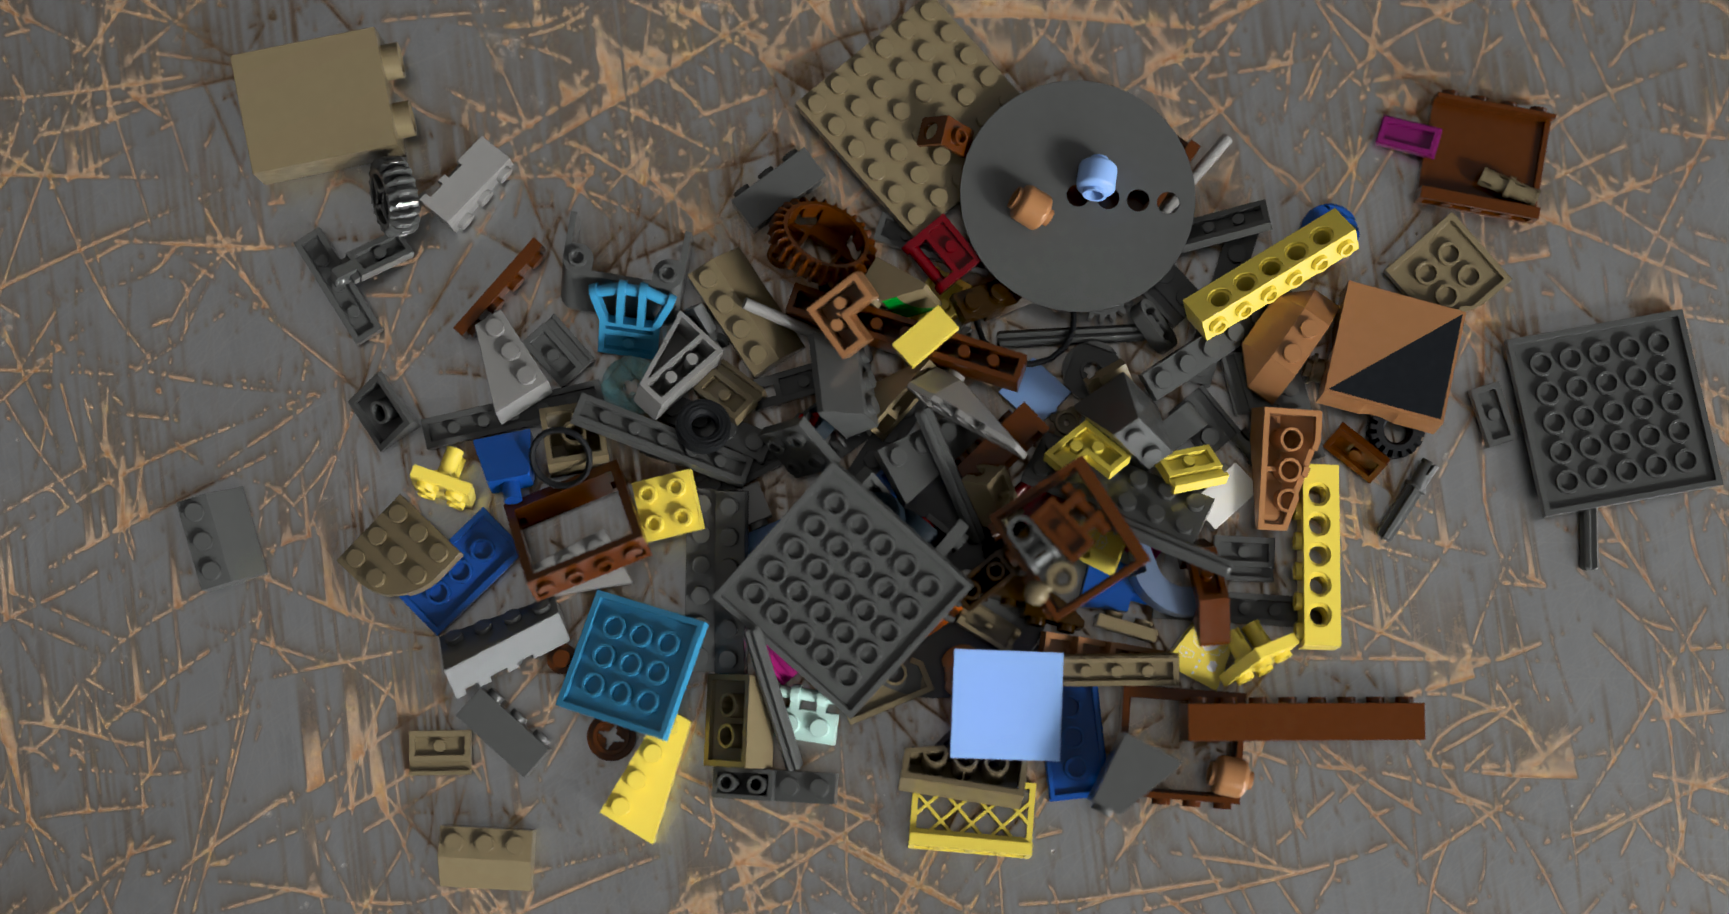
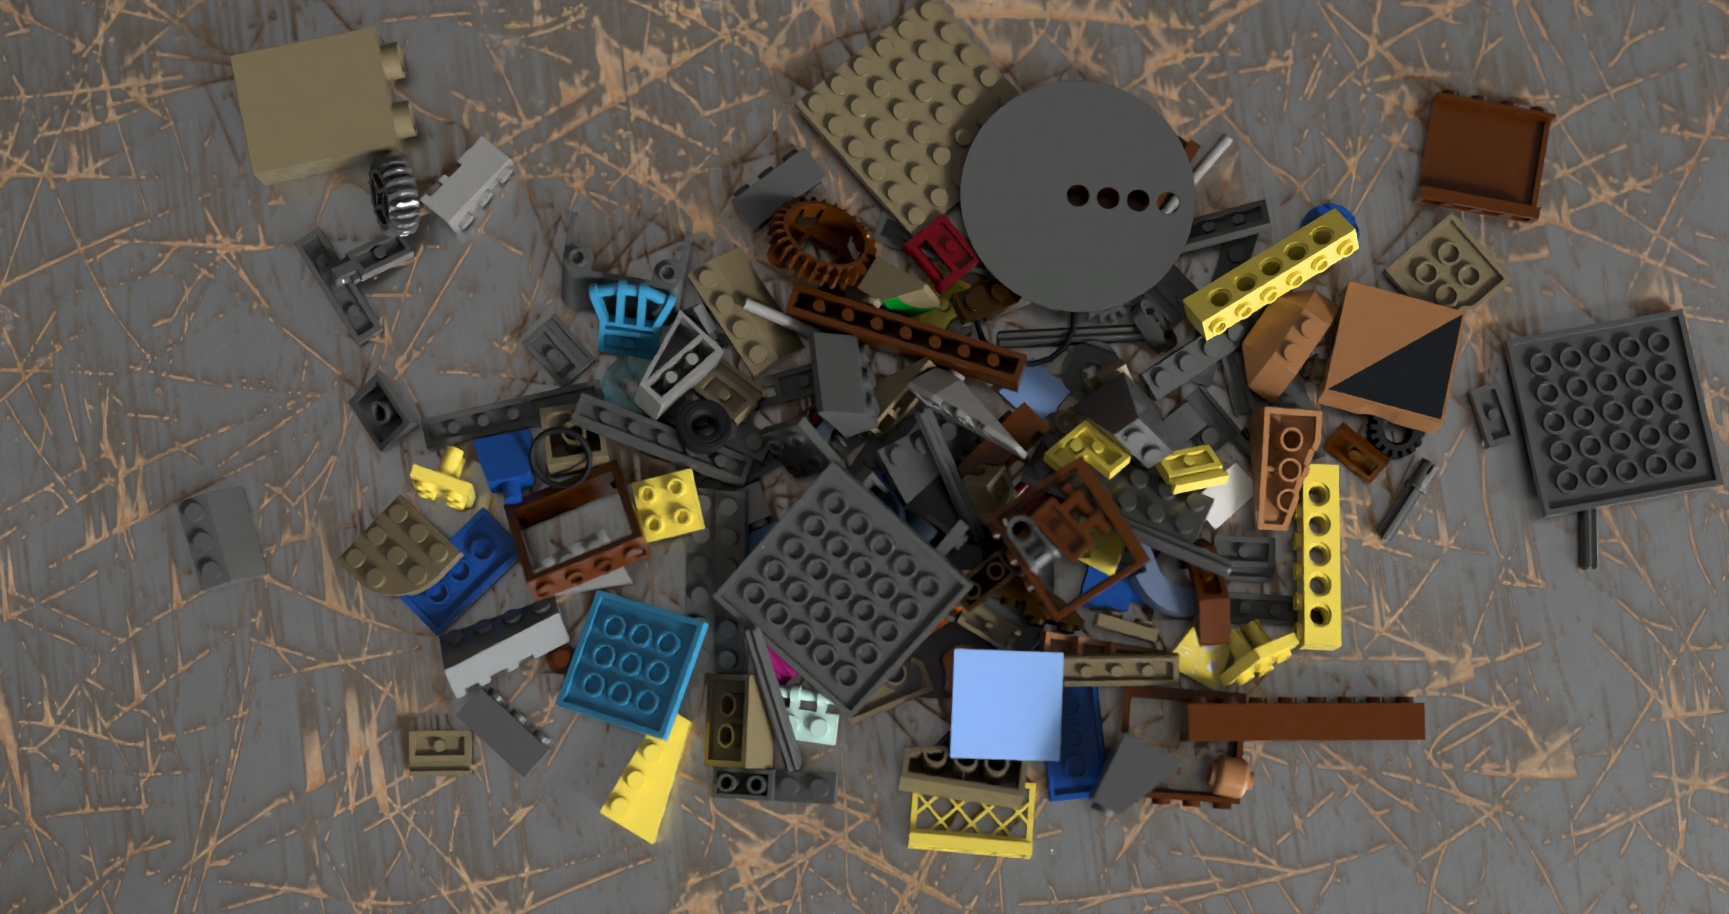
dark tan slope [438,824,537,891] -> none
reddish brown plate [453,237,546,339] -> none
light grey wedge [475,309,553,425] -> none
reddish brown gear [587,719,636,761] -> none
medium nougat brick [806,271,880,359] -> none
light yellow tile [892,305,959,369] -> none
reddish brown bracket [917,115,974,158] -> none
medium nougat head [1007,185,1055,230] -> none
dark tan plate [1024,562,1078,606] -> none
light blue head [1076,154,1117,202] -> none
magenta tile [1375,114,1442,159] -> none
dark tan pin [1477,166,1541,206] -> none

